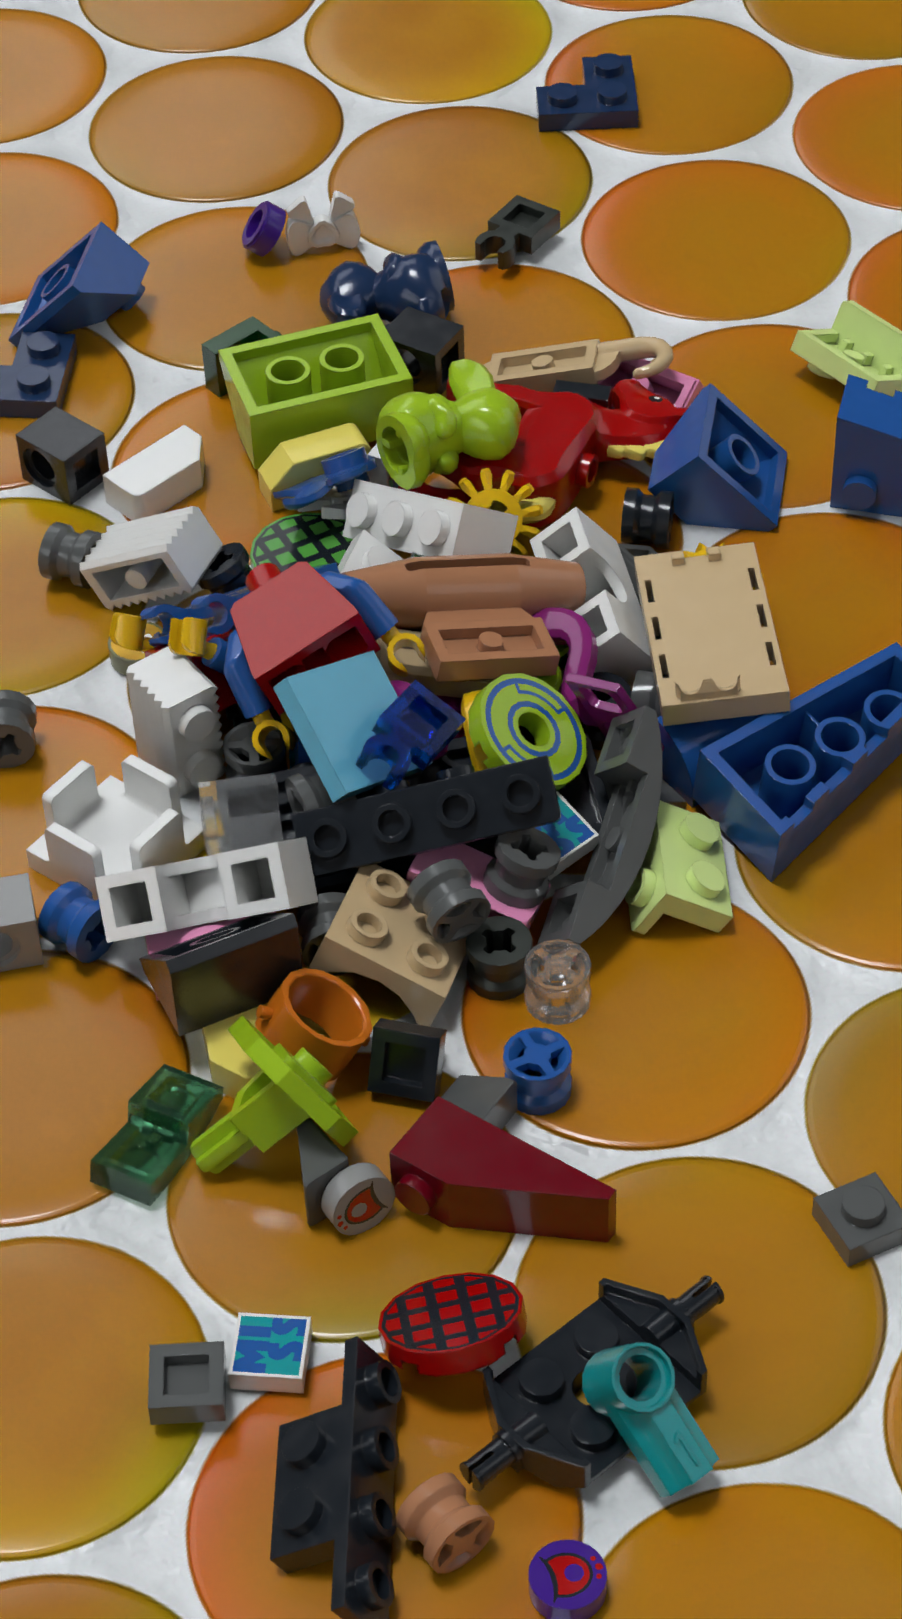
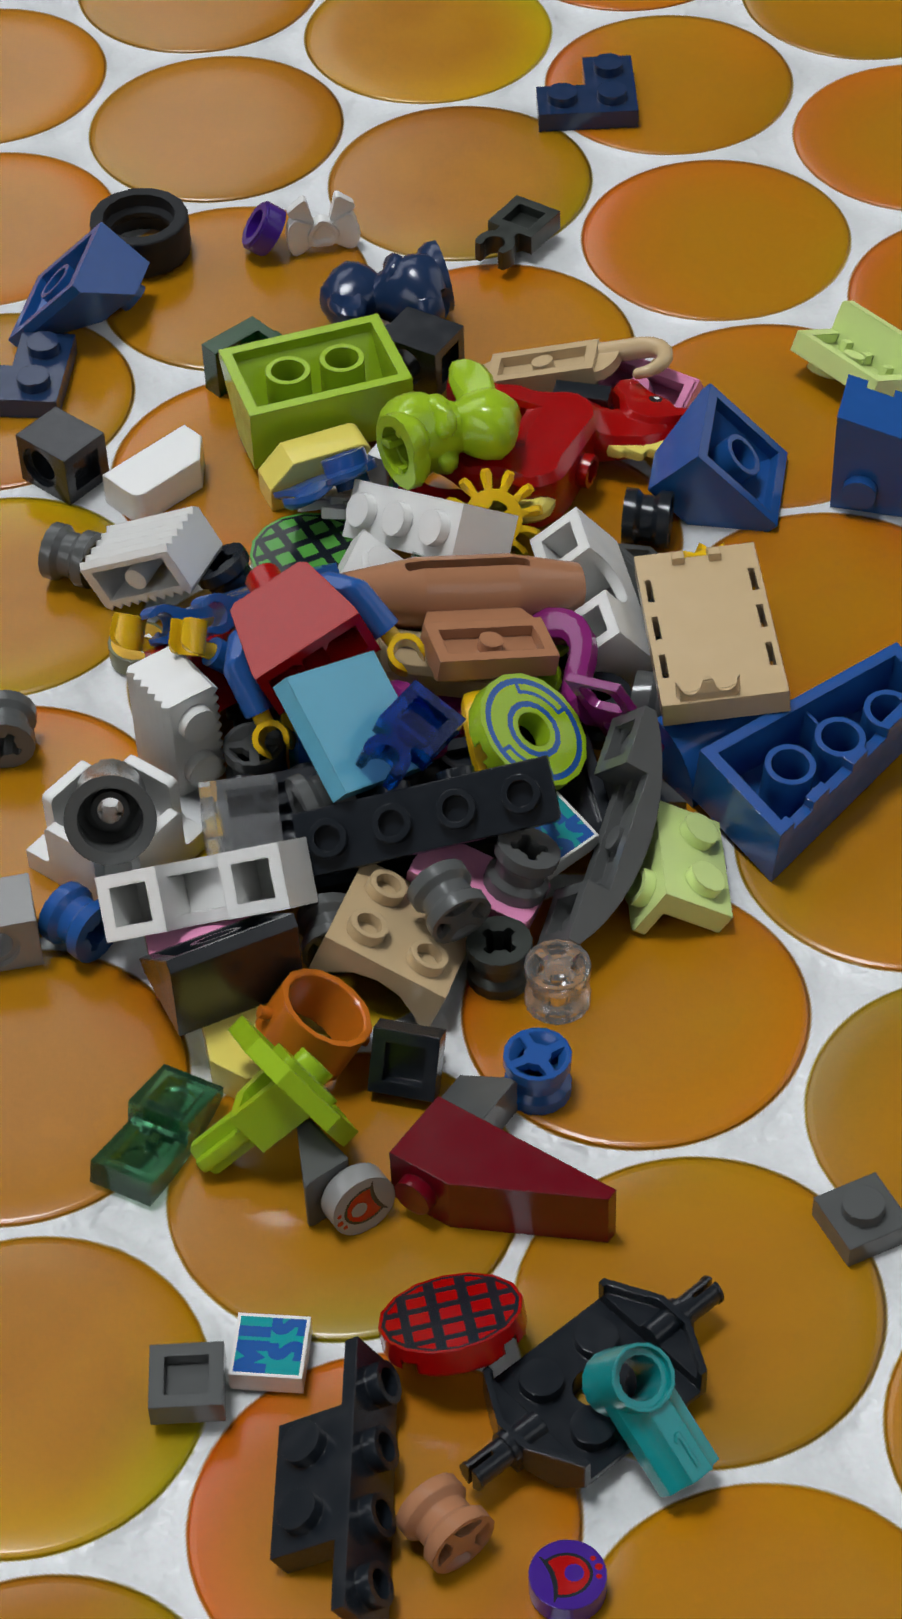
none -> dark grey plant [63,758,157,865]
none -> black tyre [90,188,191,278]

